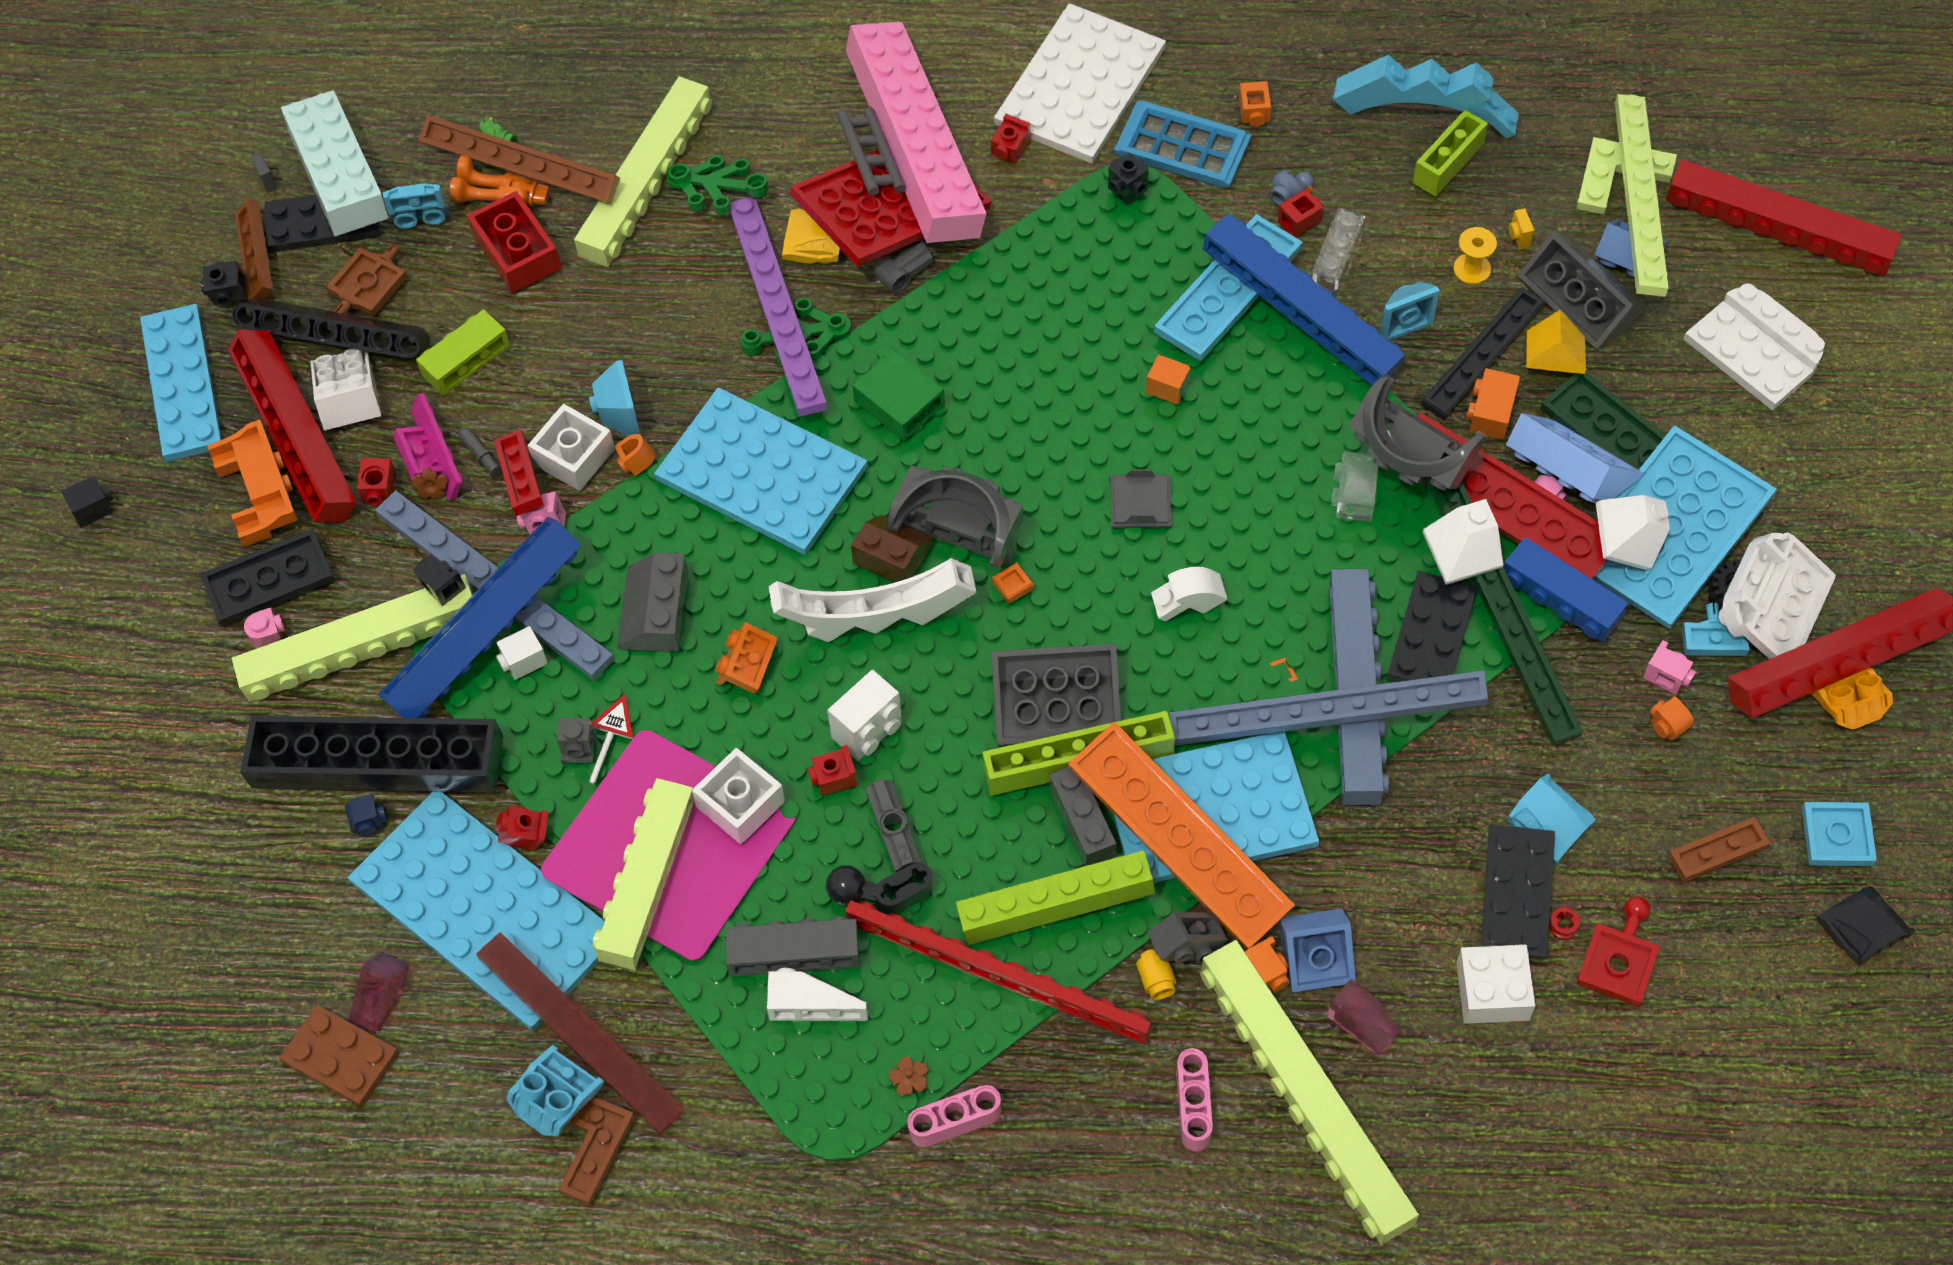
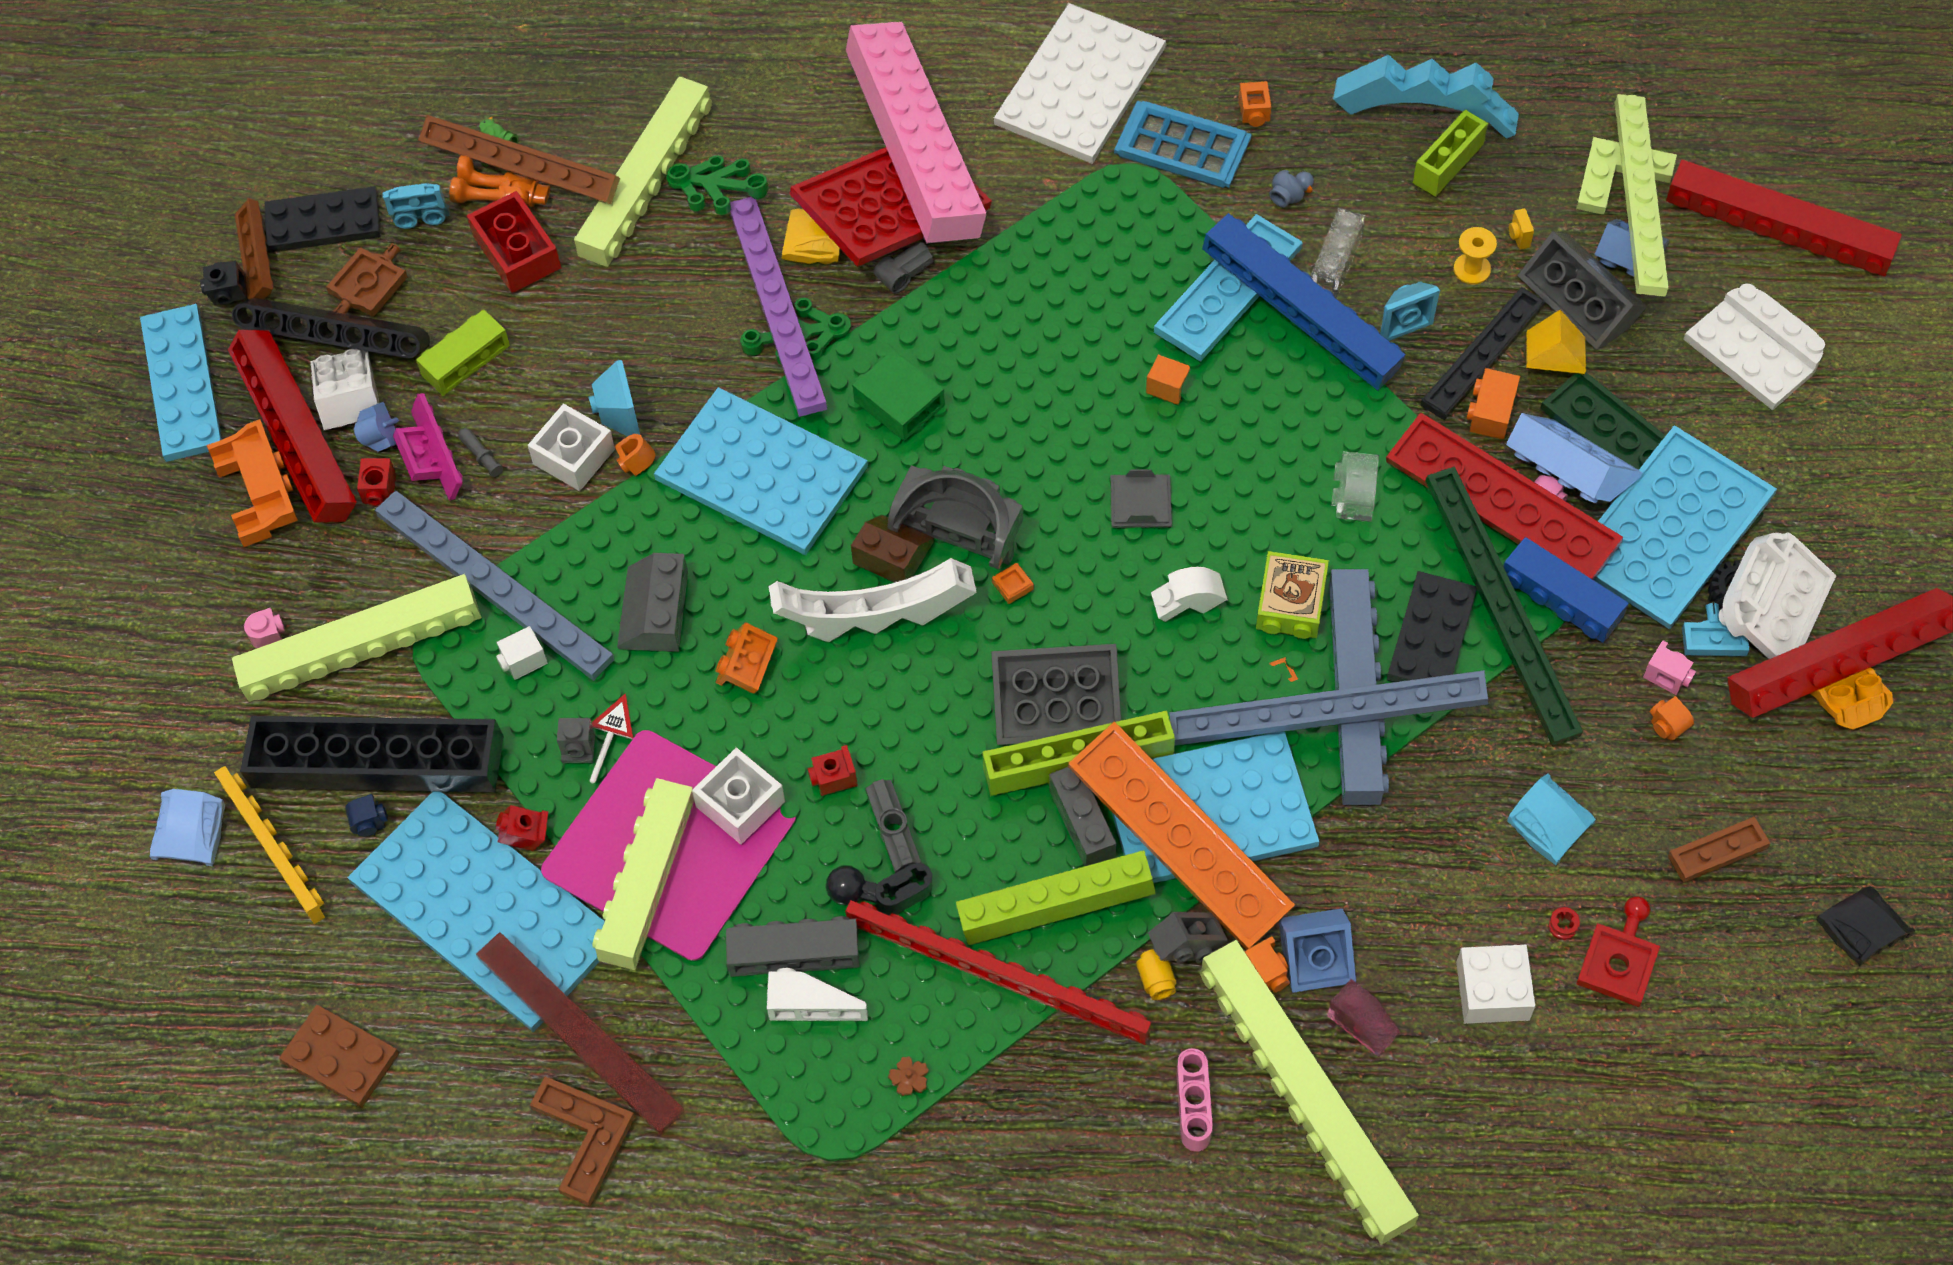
black brick [61,476,114,528] -> none
black plate [200,529,335,627] -> none
dark grey tile [251,153,276,193] -> none
light aqua brick [281,90,388,236] -> none
clear pink slope [348,952,410,1034] -> none
blue brick [378,517,581,718] -> none
dark orange plant [411,467,448,499] -> none
black brick [413,554,466,607] -> none
red plate [494,429,544,516] -> none
medium azure slope [506,1045,604,1136] -> none
bright pink brick [517,491,566,534] -> none
white brick [827,669,902,761] -> none
dark grey bar [837,107,906,196] -> none
bright pink beam [907,1085,1001,1147] -> none
red brick [990,113,1031,164] -> none
black brick [1108,152,1149,205] -> none
red brick [1277,189,1324,239] -> none
dark grey piece [1348,375,1488,491] -> none
white slope [1423,499,1503,585] -> none
black plate [1480,824,1555,960] -> none
white slope [1596,495,1670,570] -> none
medium azure plate [1802,802,1877,866] -> none
none -> light blue slope [150,789,226,867]
none -> yellow plate [214,766,325,924]
none -> medium blue piece [354,402,399,452]
none -> brick [1256,551,1329,639]

